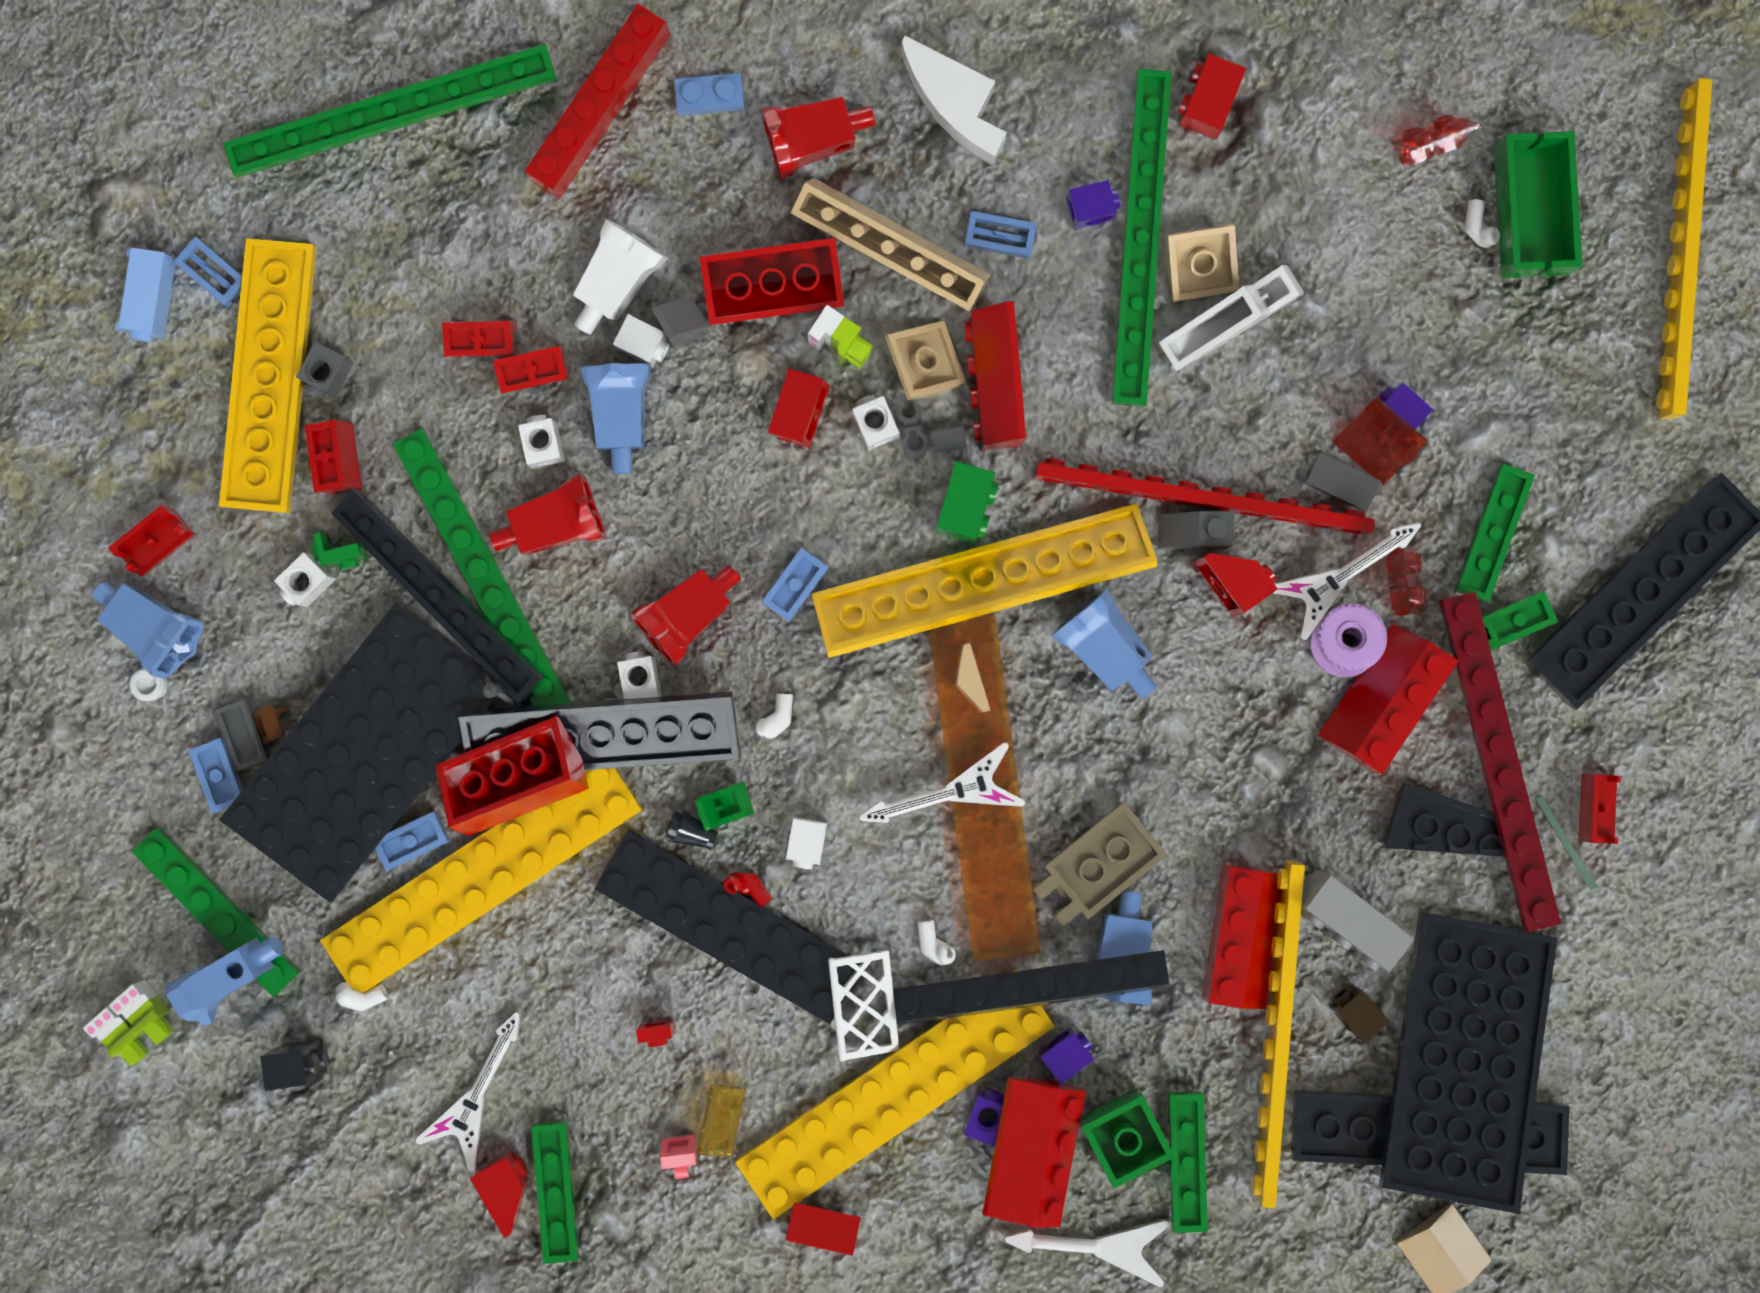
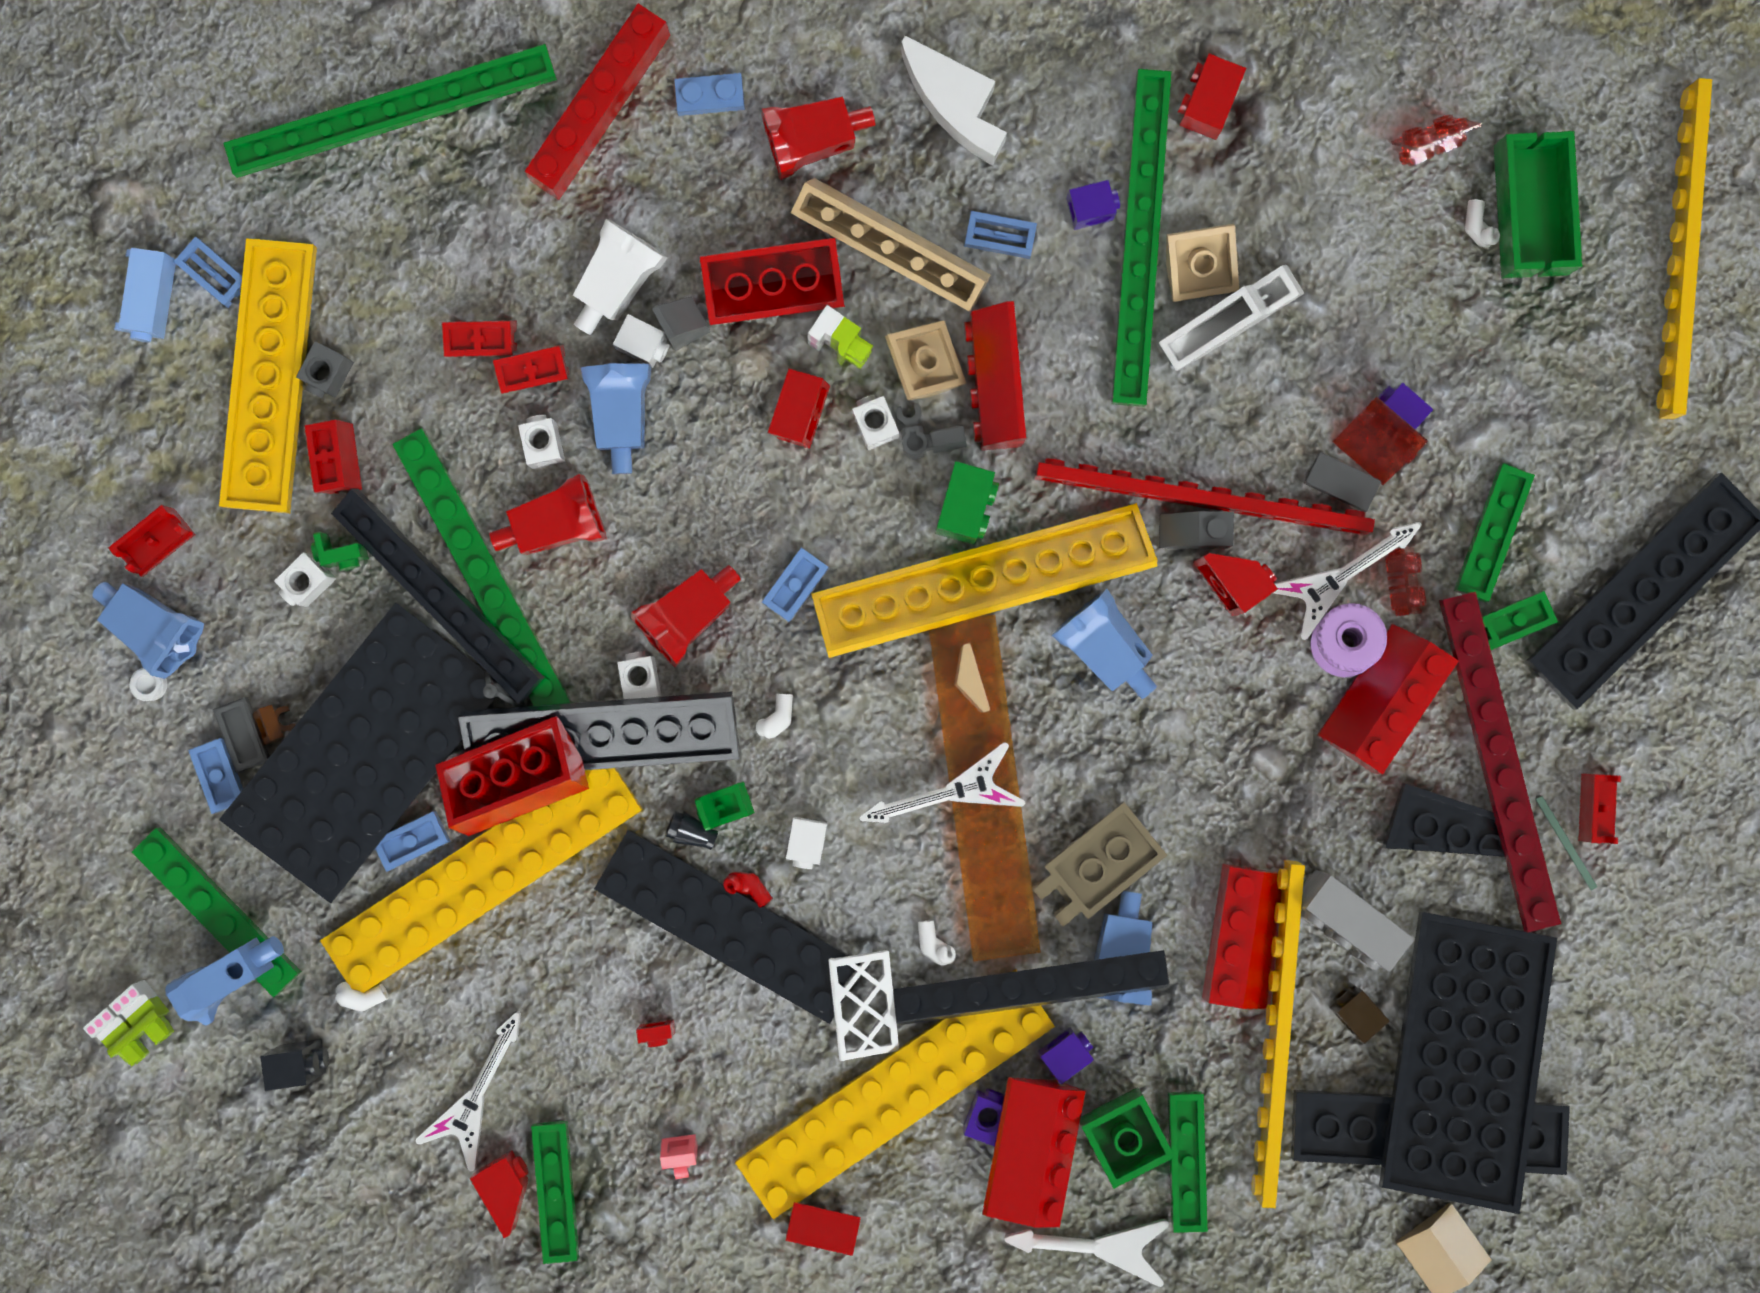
clear yellow plate [696,1084,746,1157] -> none

